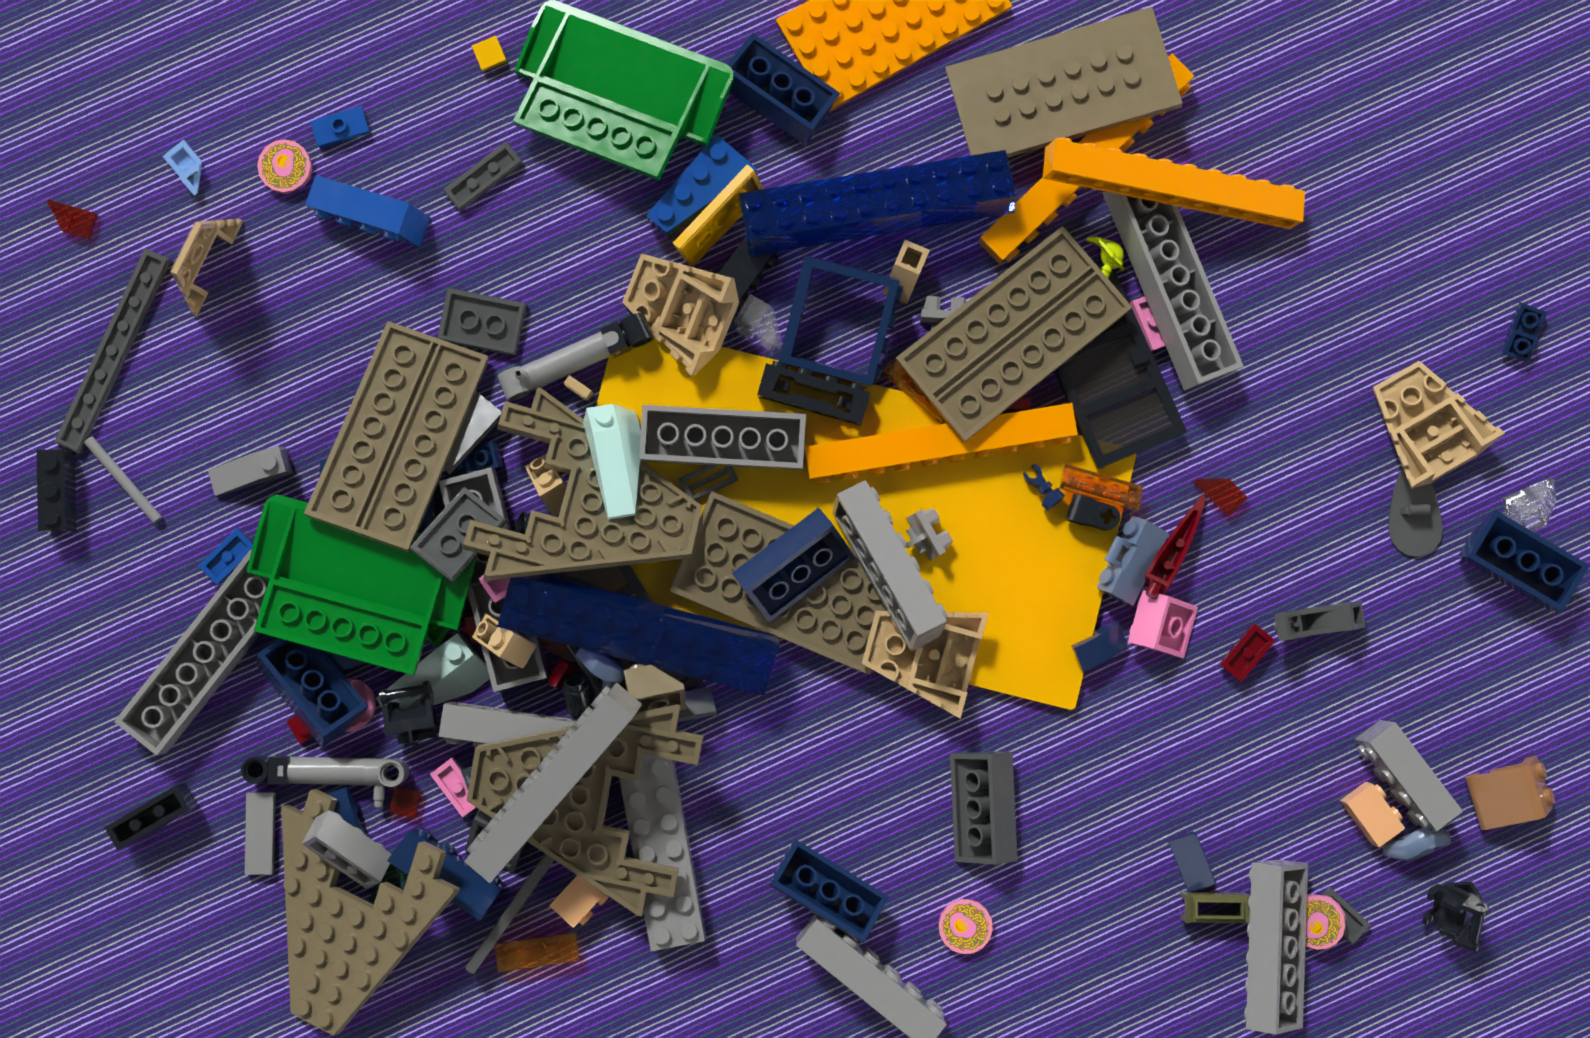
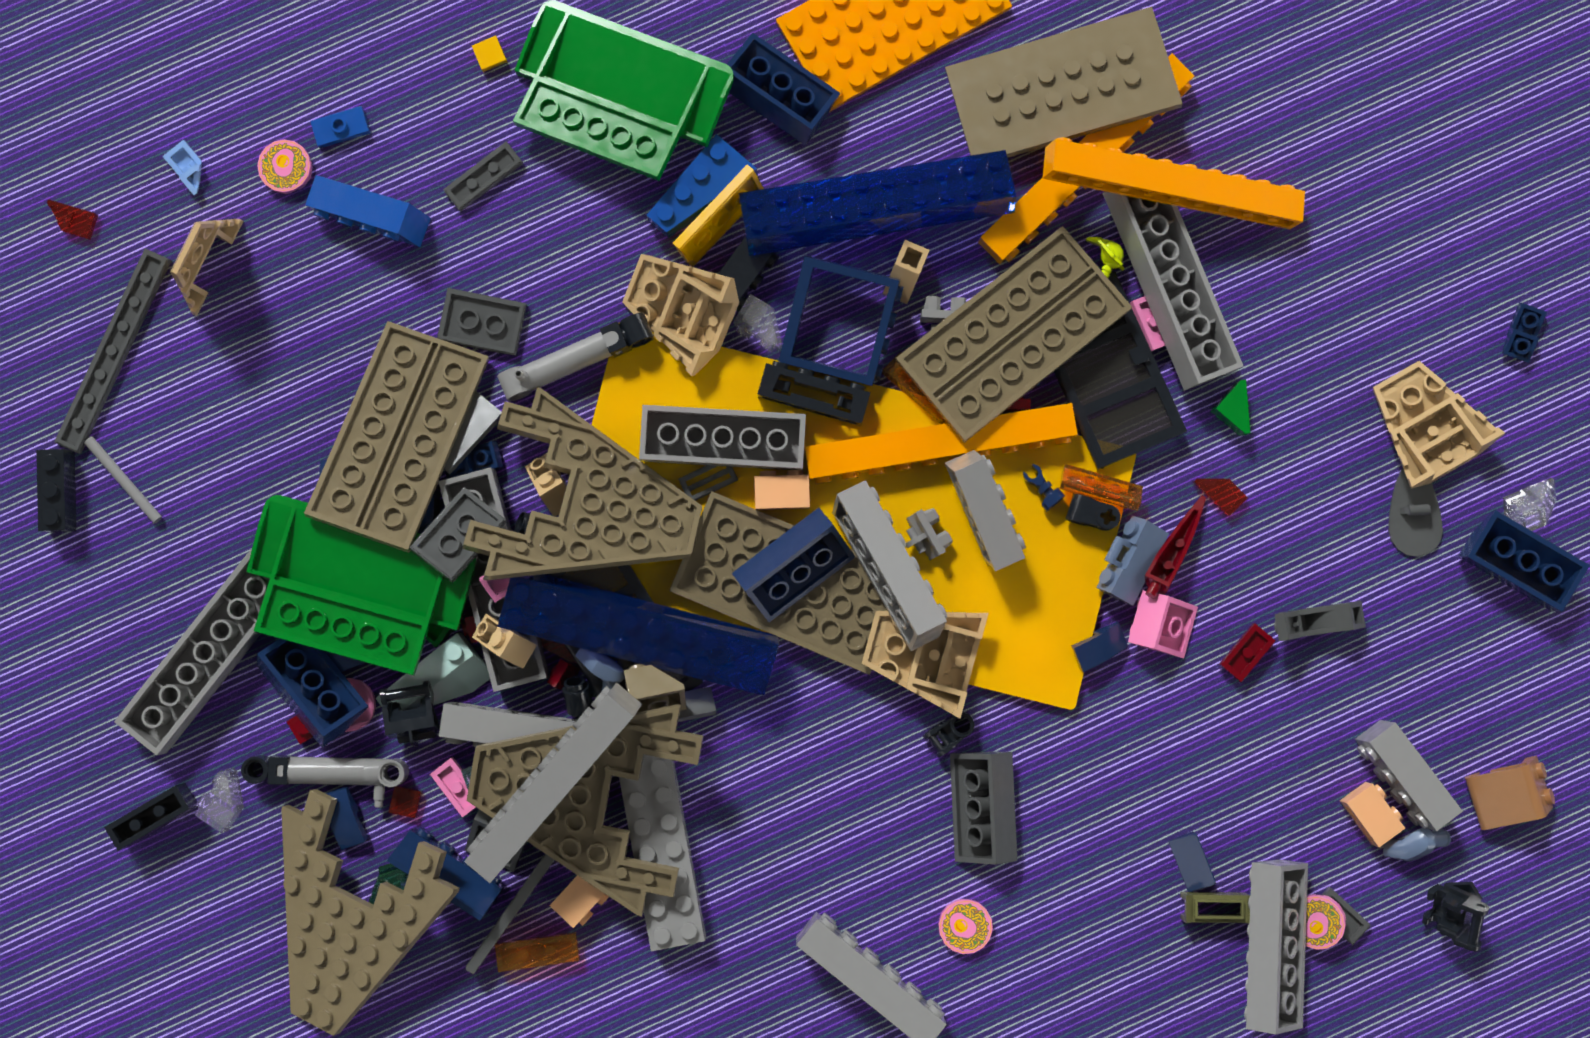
blue plate [198,528,254,585] -> none
light grey slope [208,446,294,496] -> none
light grey tile [245,792,276,875] -> none
light grey brick [302,810,391,889] -> none
tan tile [564,375,594,401] -> none
light aqua wedge [583,404,641,520] -> none
dark blue slope [769,839,889,943] -> none
none -> clear slope [195,768,244,833]
none -> light nougat brick [754,470,810,510]
none -> black piece [922,711,974,758]
none -> light grey brick [945,450,1026,571]
none -> green slope [1211,380,1250,436]

